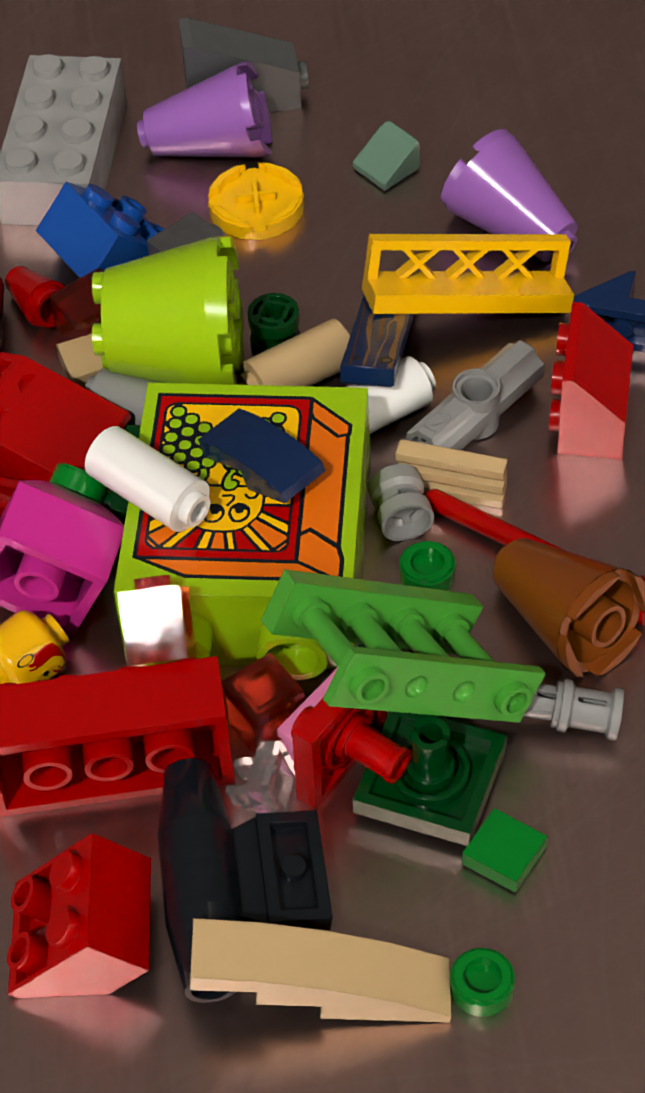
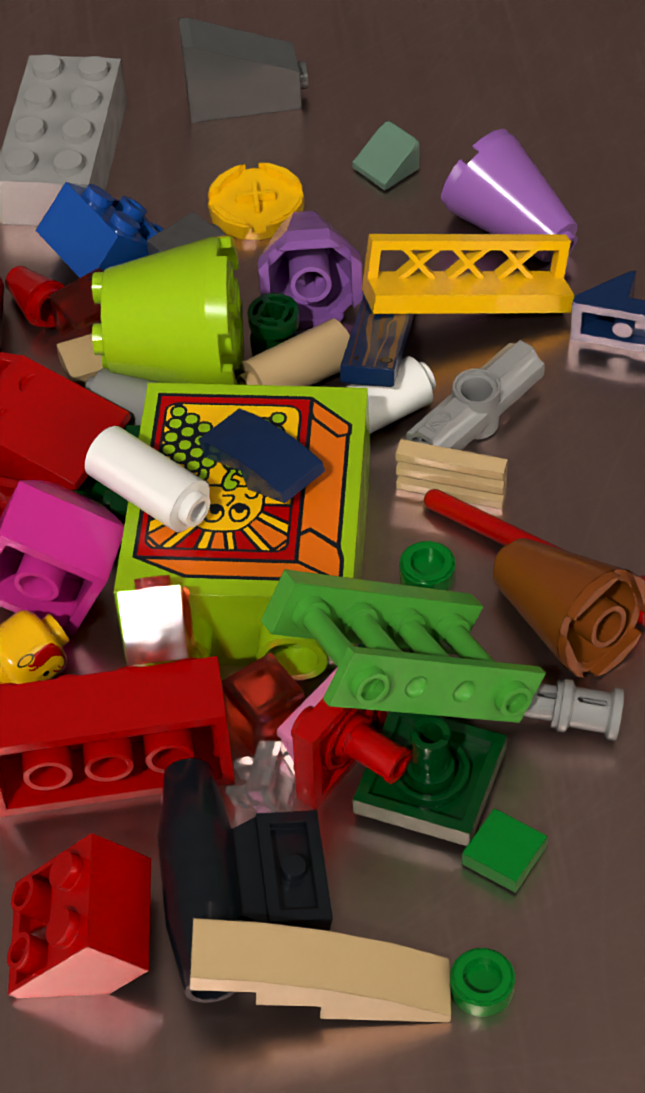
green tile [49,462,108,504] -> none
medium lavender cone [137,61,272,158] -> none
light grey wheel [368,463,434,541] -> none
red slope [549,302,634,460] -> none
none -> medium lavender cone [258,211,363,329]

